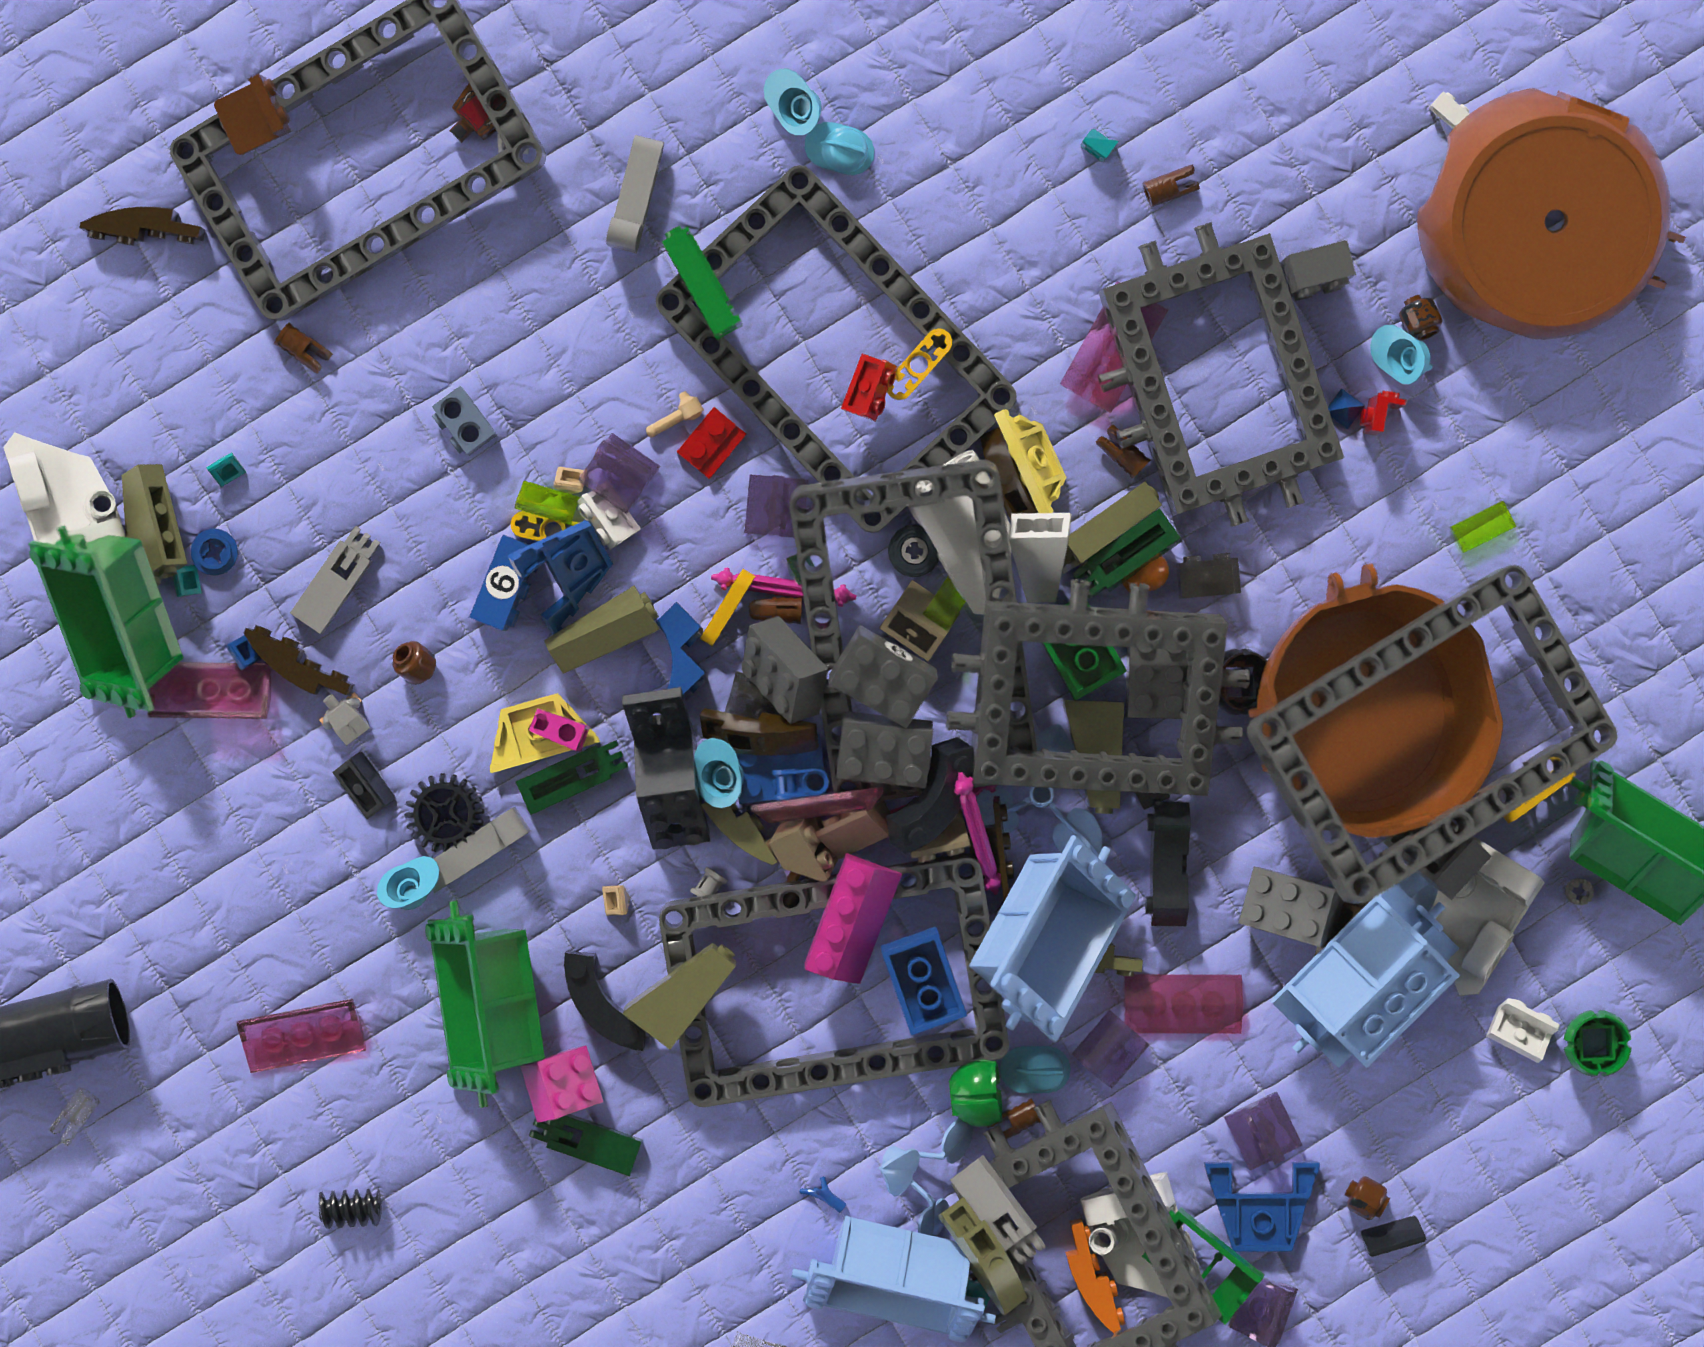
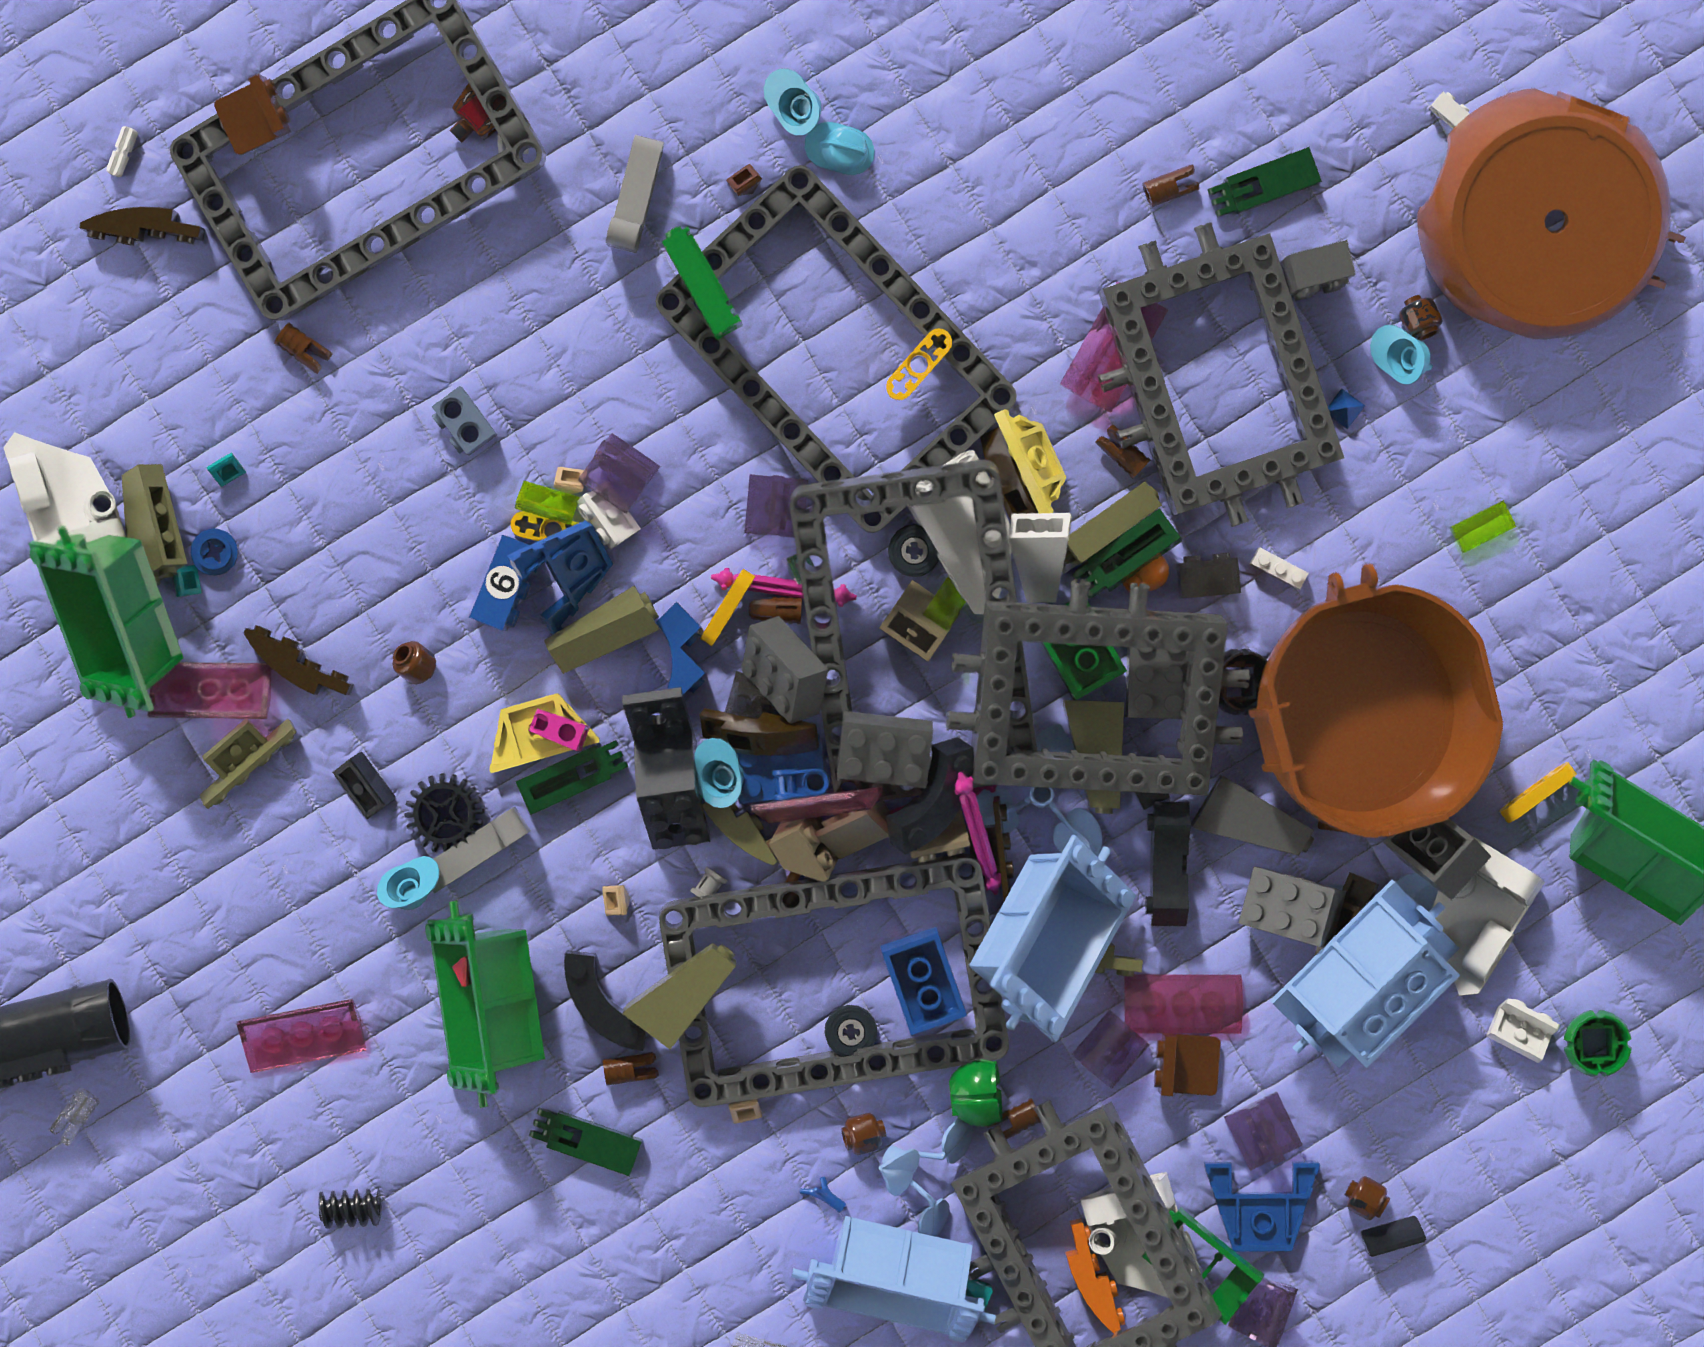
blue slope [226,635,262,670] -> none
light grey hinge [290,526,381,634] -> none
light grey piece [319,692,370,746] -> none
dark pink brick [520,1045,603,1123] -> none
tan piece [646,391,704,438] -> none
red plate [677,407,747,480] -> none
dark pink slope [805,853,902,984] -> none
dark grey brick [829,625,938,728] -> none
red bracket [841,353,897,422] -> none
olive slope [938,1197,1027,1316] -> none
light grey hinge [950,1155,1045,1264] -> none
medium azure piece [1000,1046,1071,1093] -> none
teal slope [1081,129,1119,162] -> none
dark grey beam [1247,565,1617,904] -> none
red bracket [1360,391,1407,435] -> none
light grey bush [1565,878,1594,905] -> none
none -> white piece [106,126,138,177]
none -> olive bracket [200,718,297,809]
none -> red slope [452,955,472,987]
none -> reddish brown hinge [603,1052,659,1086]
none -> reddish brown slope [726,164,762,196]
none -> tan slope [728,1099,762,1124]
none -> black bush [824,1005,877,1057]
none -> reddish brown head [841,1113,886,1155]
none -> reddish brown bracket [1154,1033,1221,1096]
none -> dark grey slope [1191,775,1314,856]
none -> dark green hinge [1207,147,1322,217]
none -> white piece [1250,547,1309,590]

